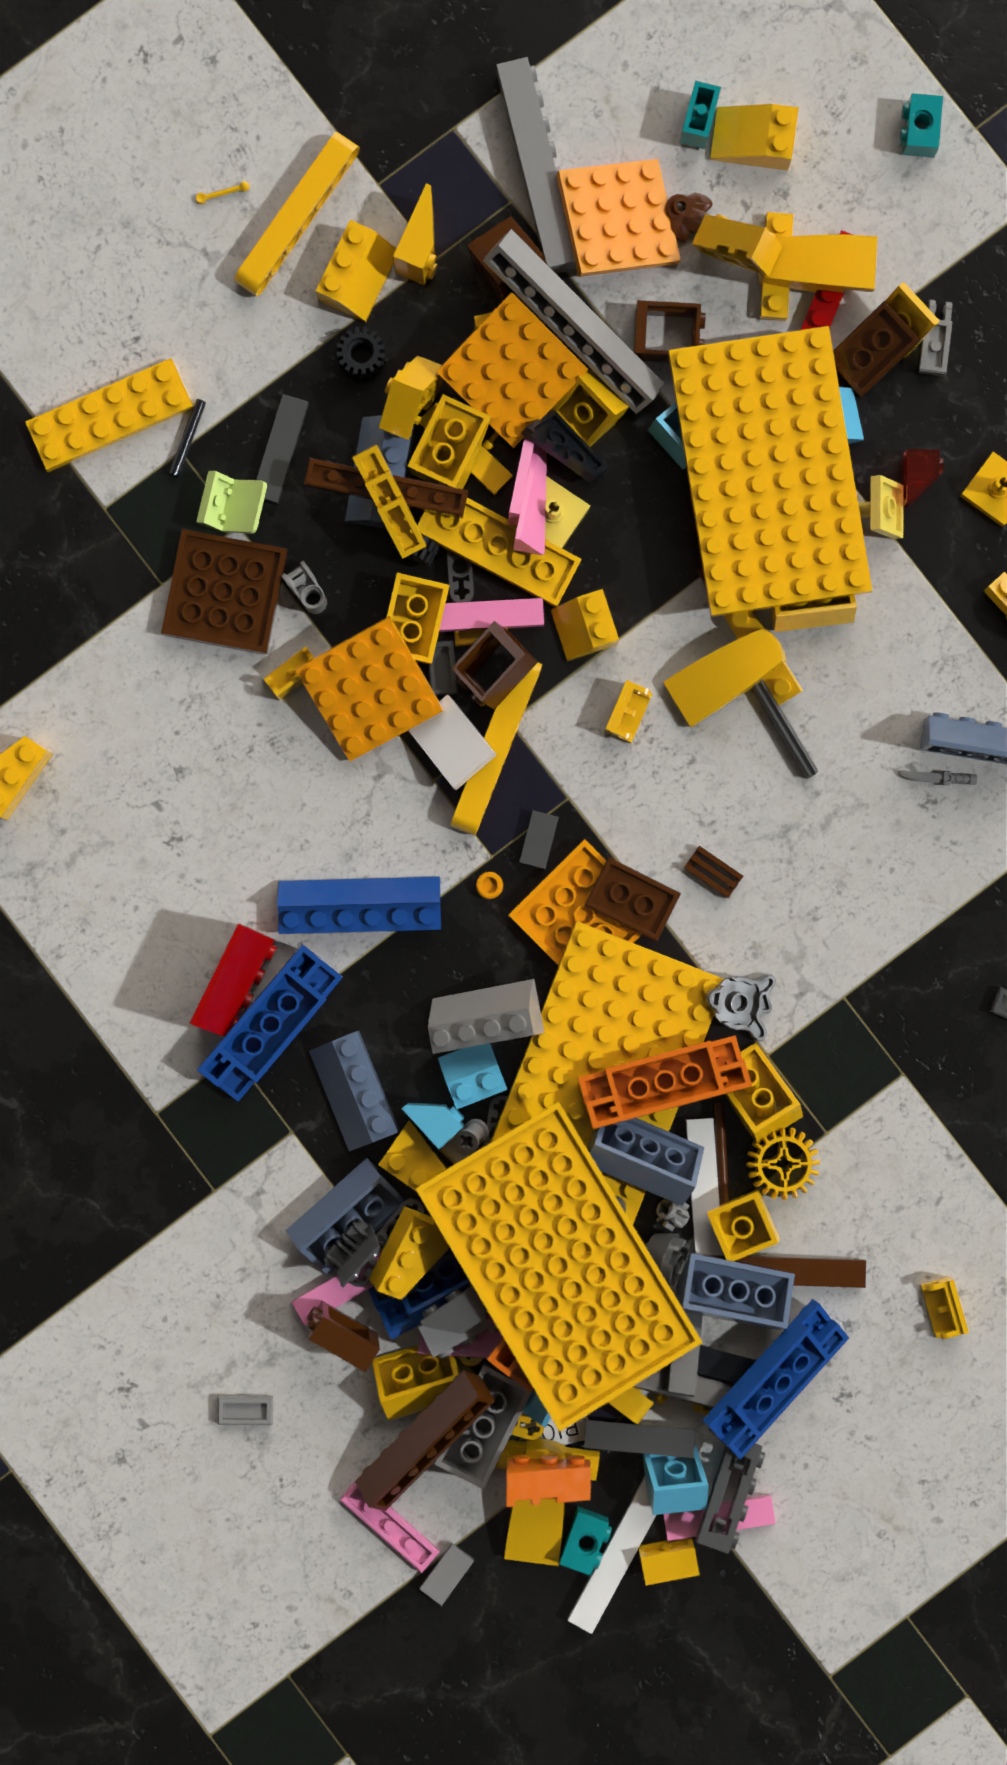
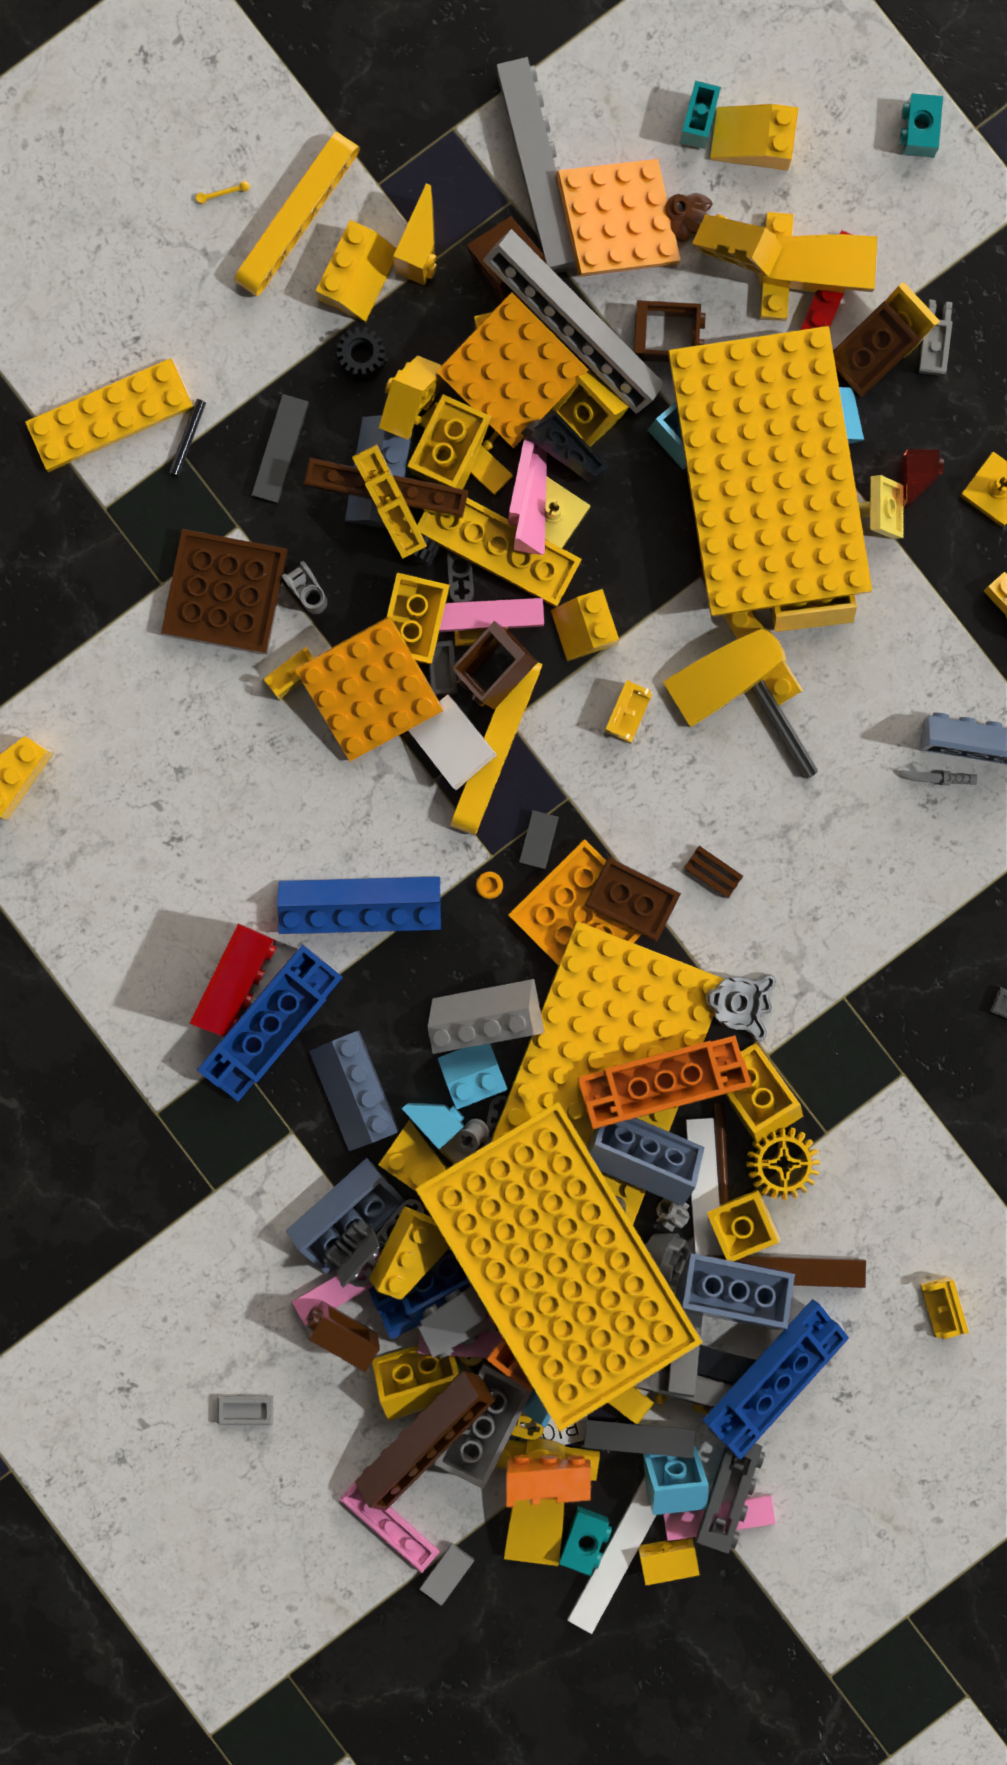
yellowish green bracket [196,471,267,534] -> none

